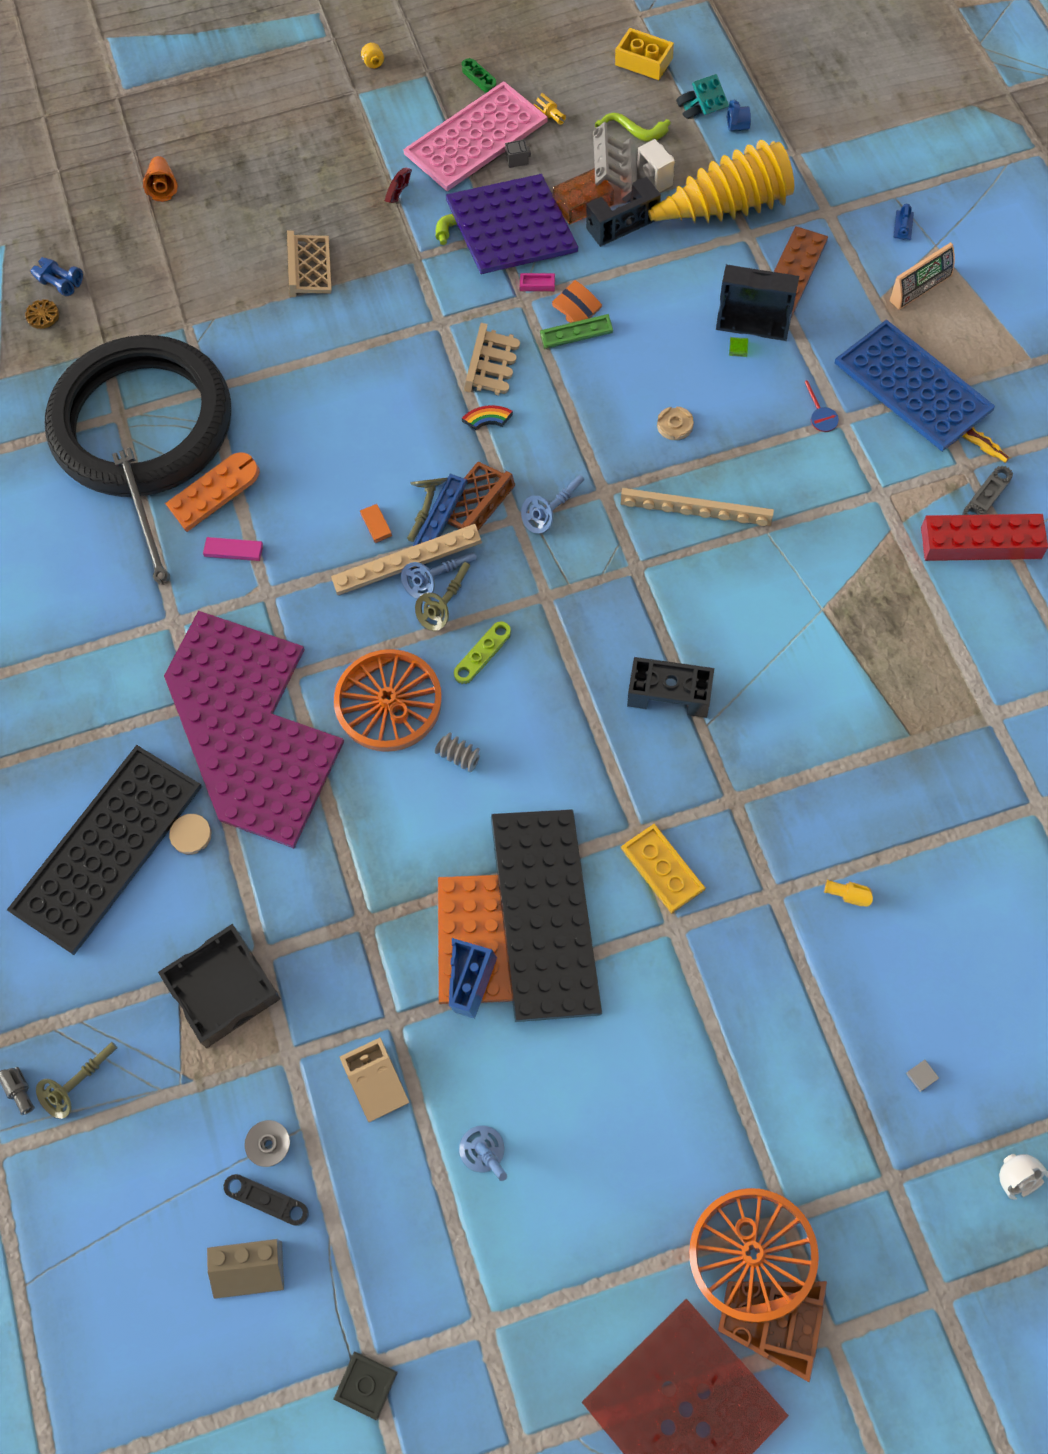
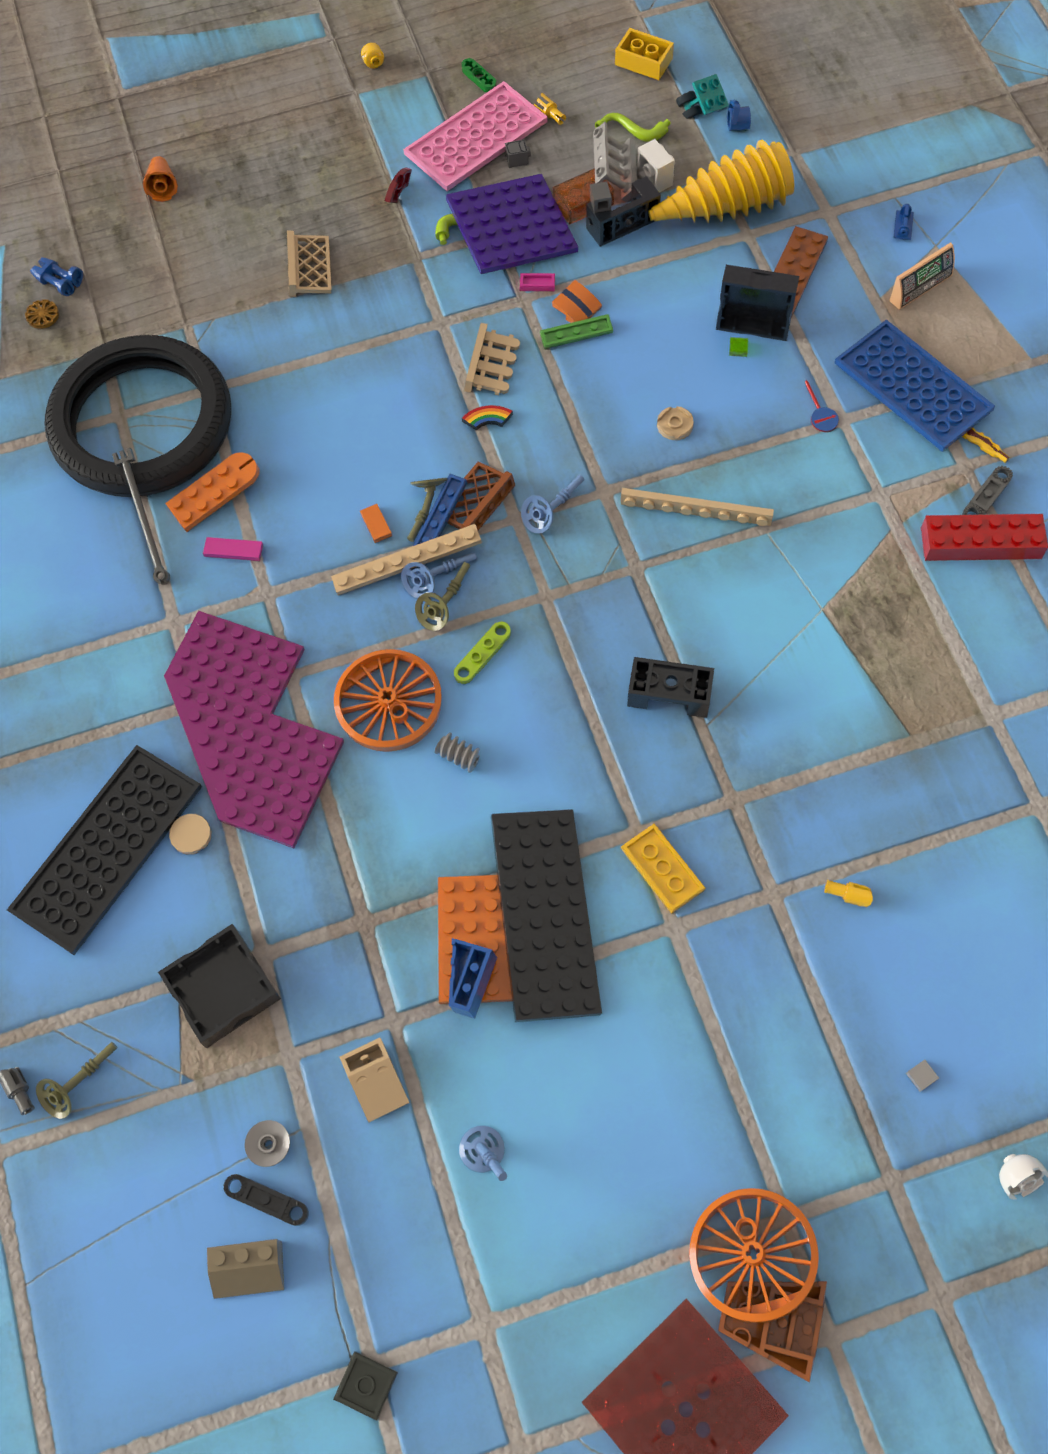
none -> dark grey brick [590,181,612,213]

